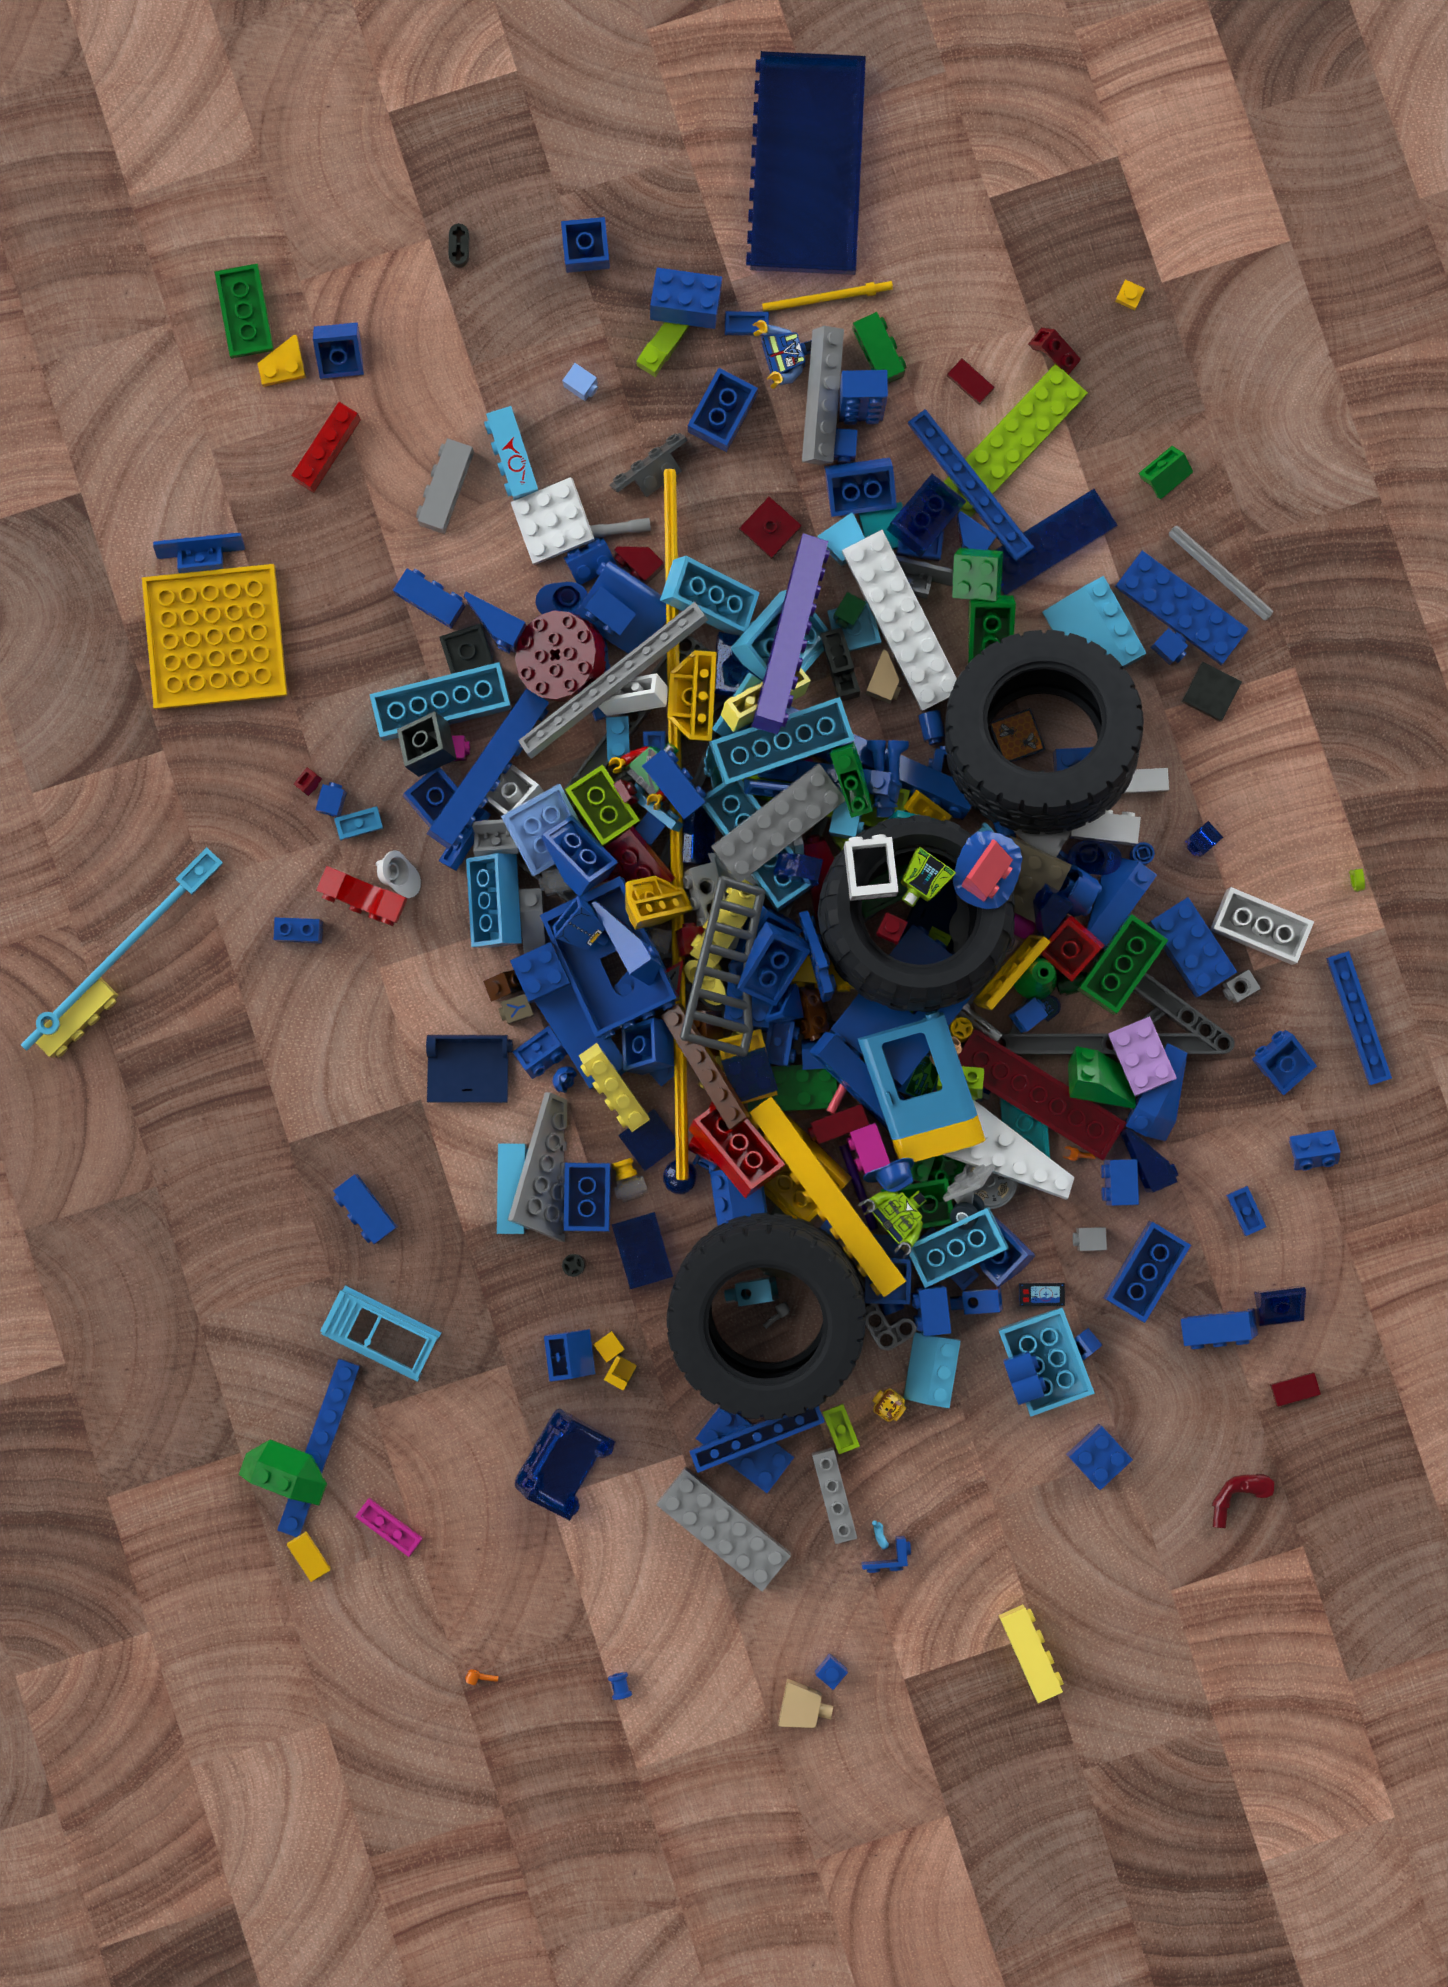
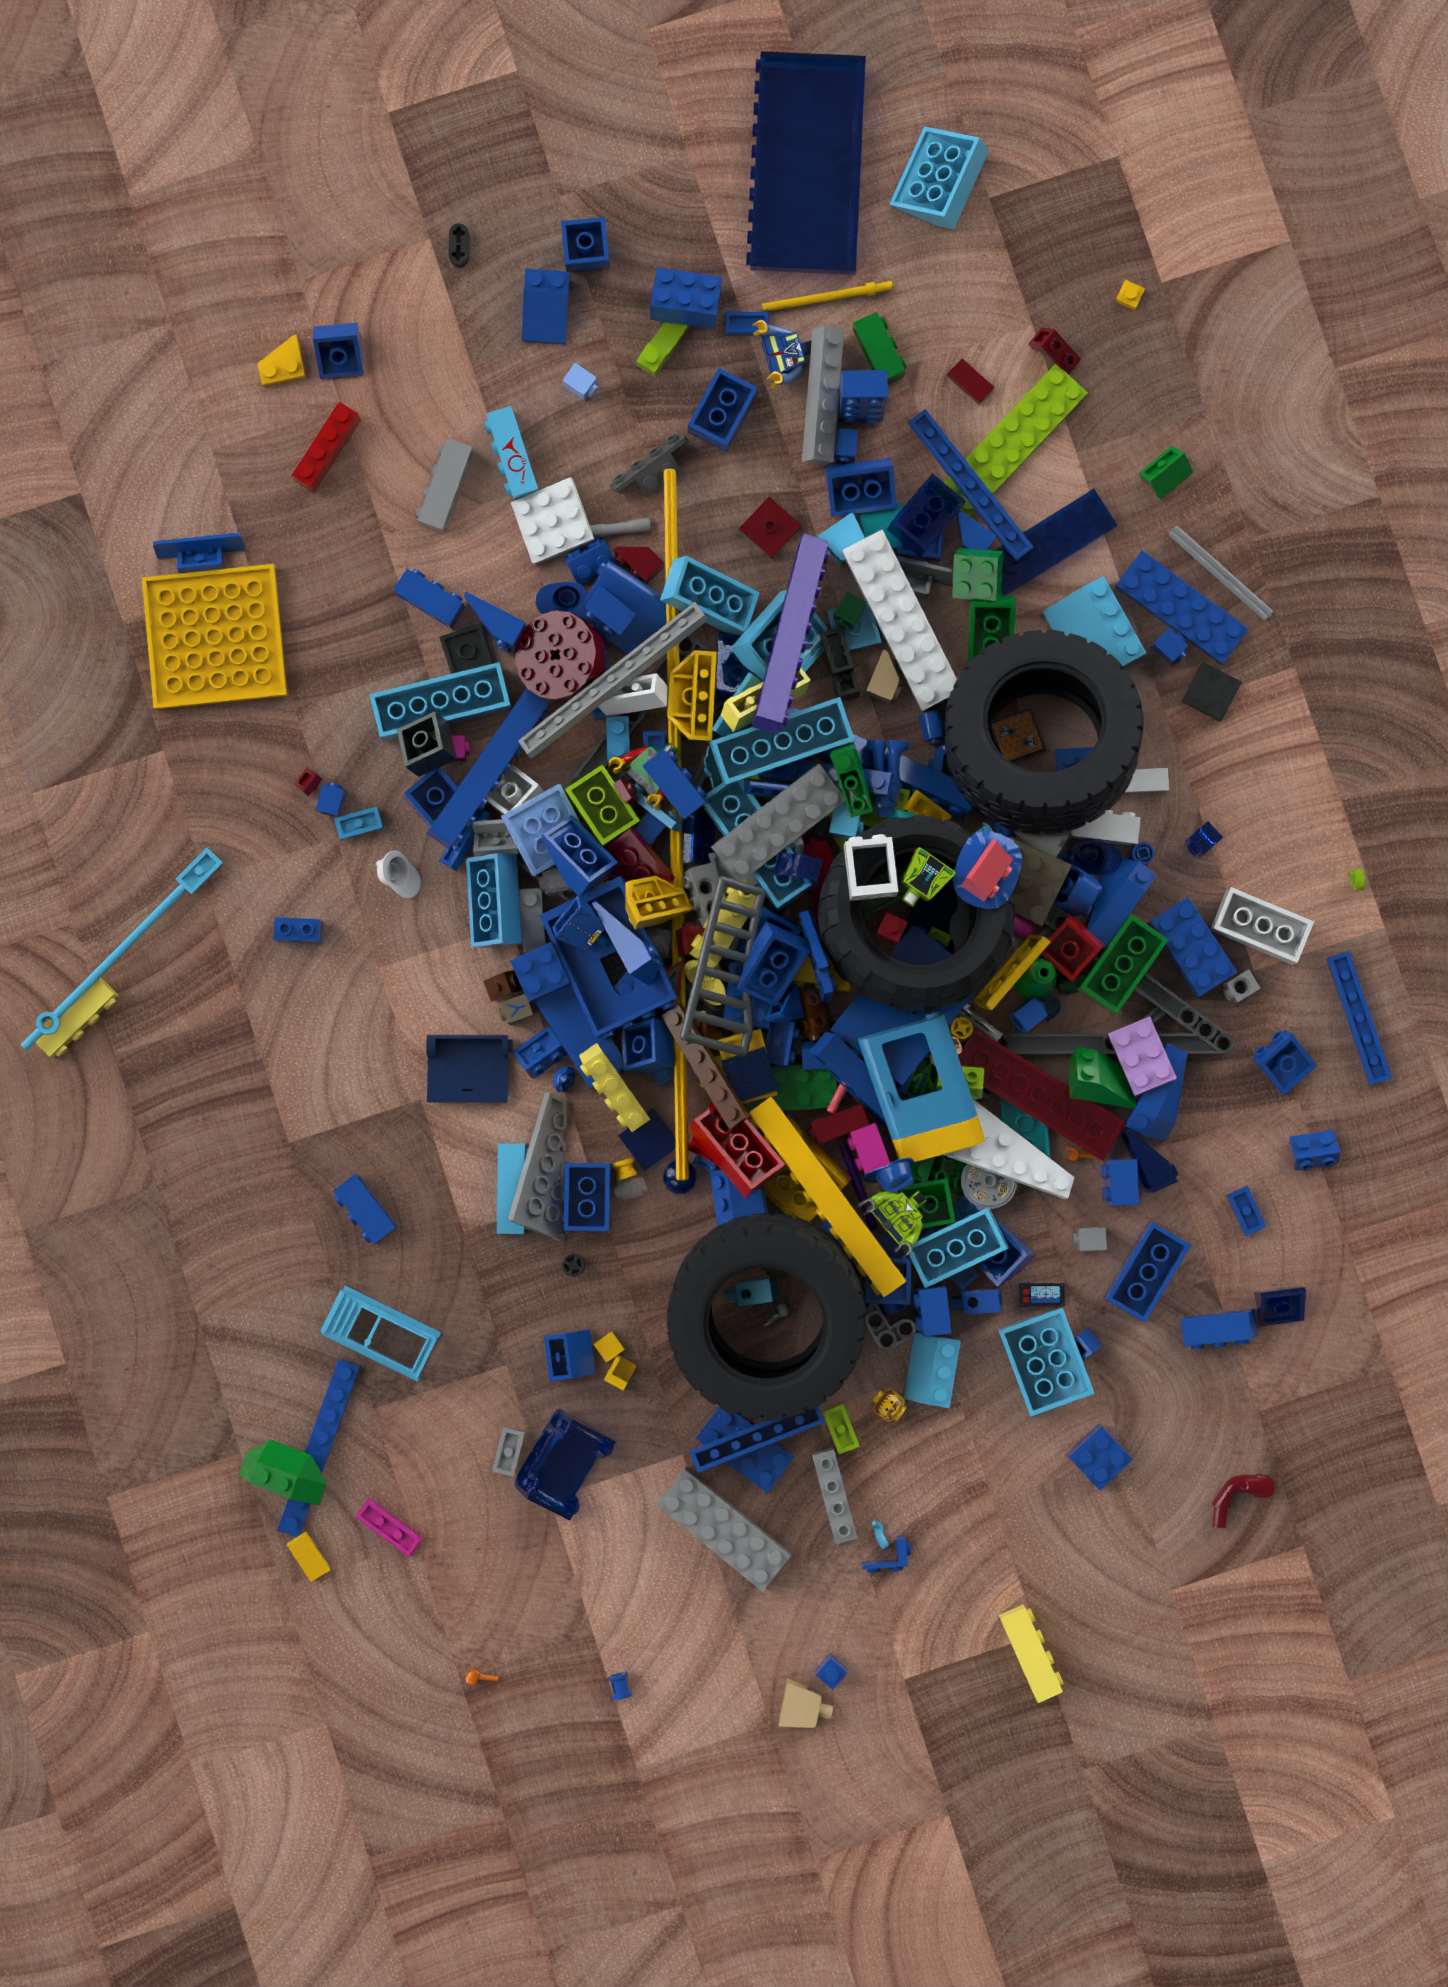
green plate [214,263,274,359] -> none
red brick [316,866,408,926] -> none
clear blue plate [611,1212,674,1289] -> none
light grey plate [943,1164,995,1230] -> none
blue brick [1003,1351,1047,1405] -> none
clear blue slope [1033,883,1074,939] -> none
dark red tile [1270,1372,1321,1407] -> none
none -> light grey plate [492,1427,525,1477]
none -> blue slope [522,268,571,345]
none -> medium azure slope [889,126,989,230]

